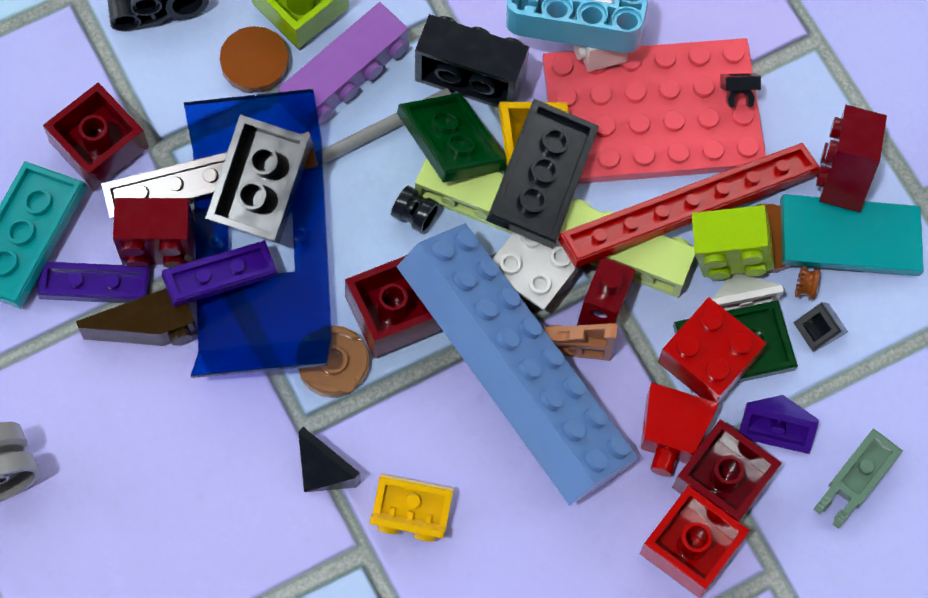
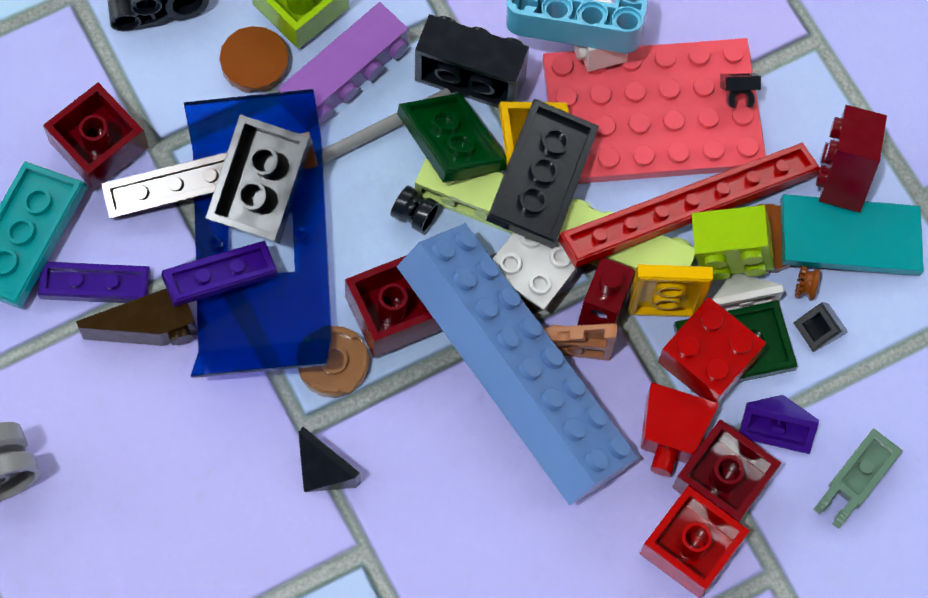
dark red brick [113,198,196,268] -> none
yellow bracket [369,473,454,542] -> none
none -> yellow tile [627,264,713,317]

